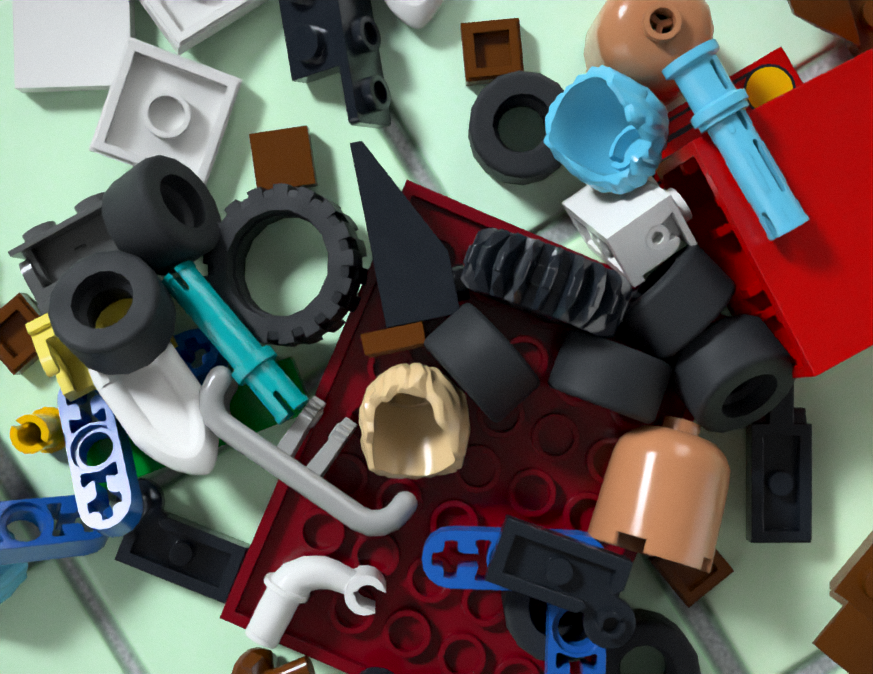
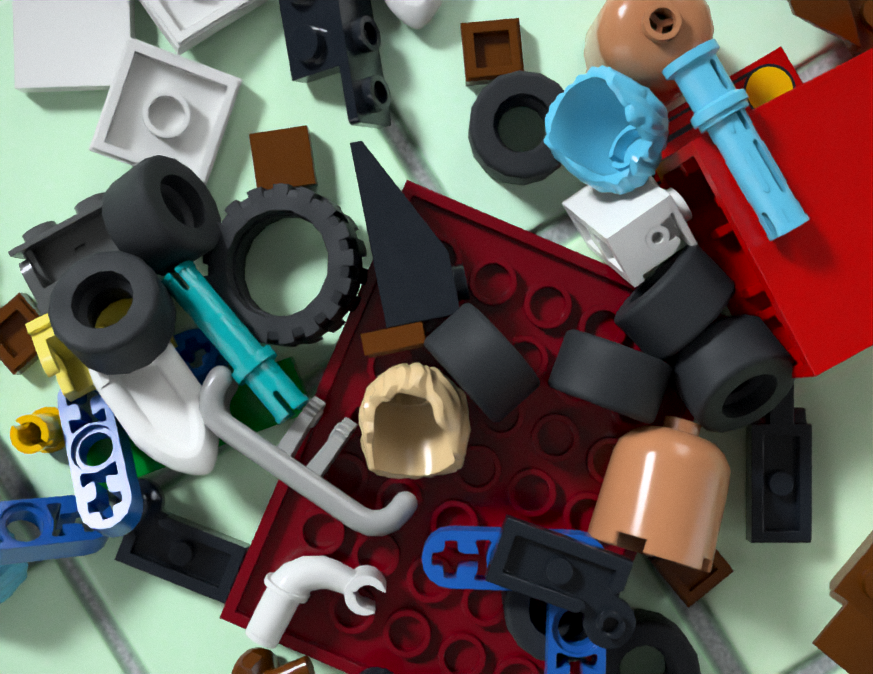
black gear [460,227,633,339] -> none

